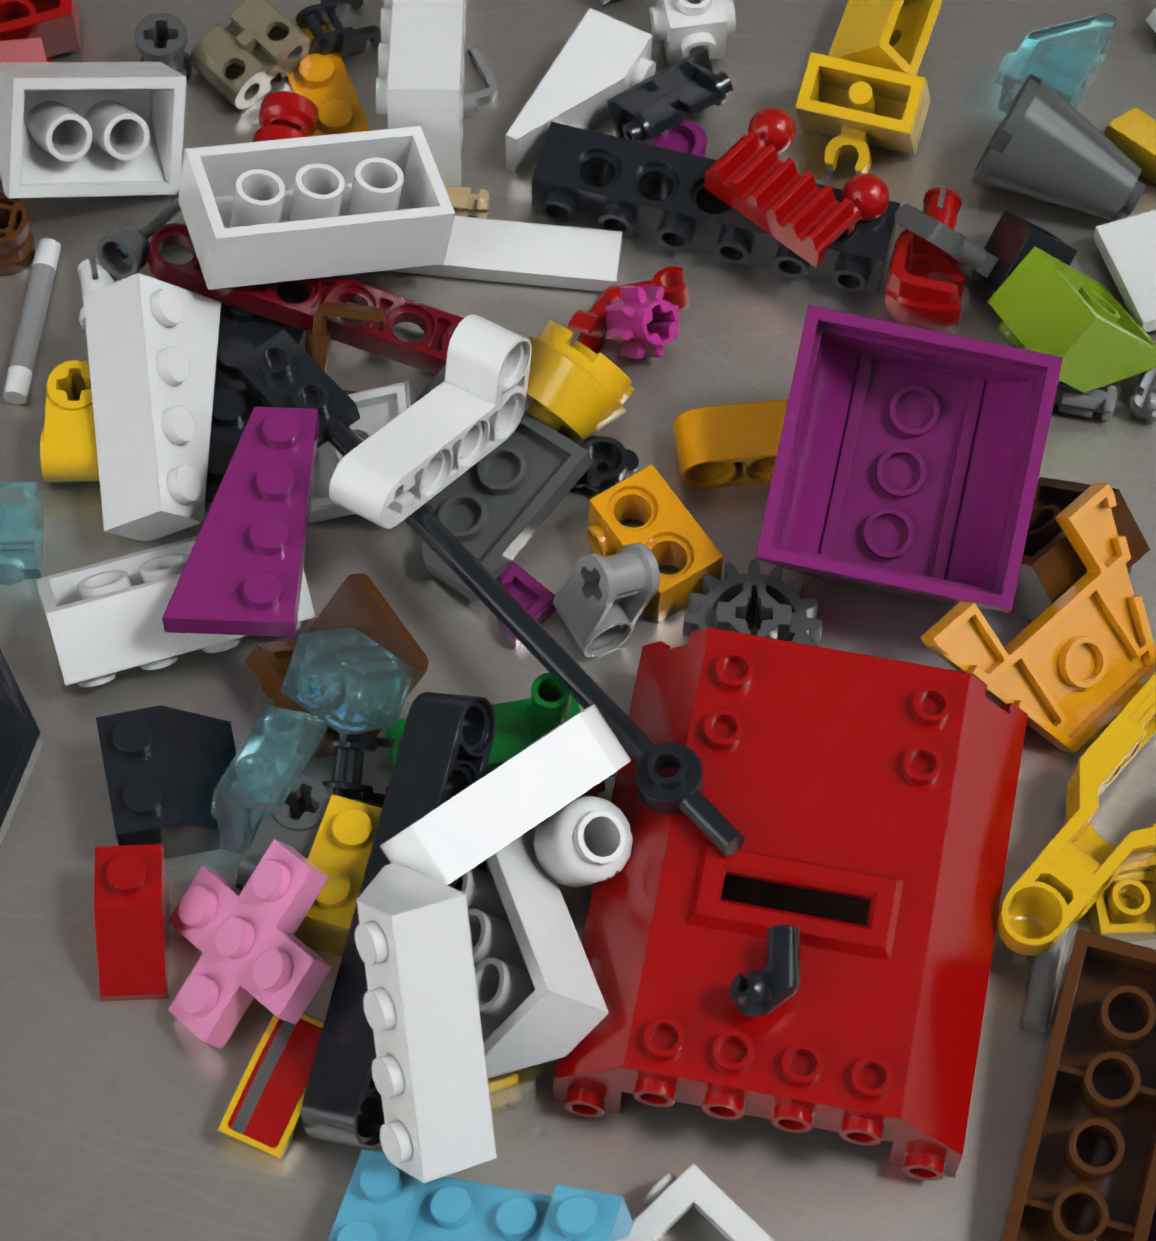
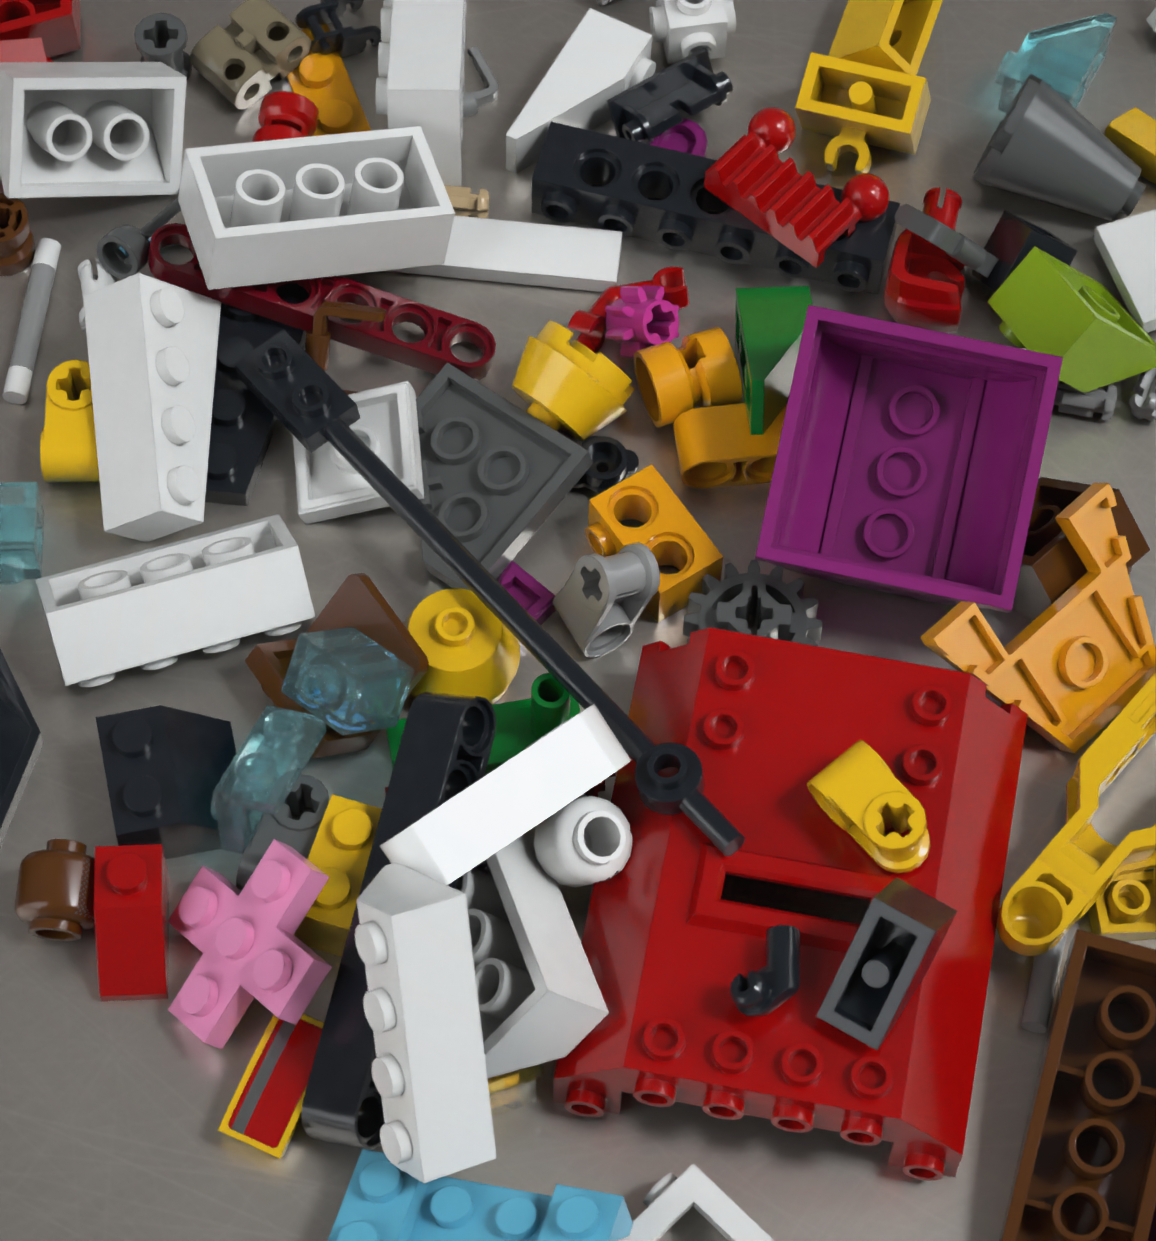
magenta wing [162,407,319,637] -> none
black piece [322,734,395,803] -> none
white beam [329,314,532,529] -> none
none -> reddish brown head [14,839,95,941]
none -> yellow cone [403,588,520,704]
none -> light orange wheel [633,327,743,428]
none -> green slope [735,286,813,435]
none -> yellow piece [807,740,930,873]
none -> slope [816,878,957,1050]

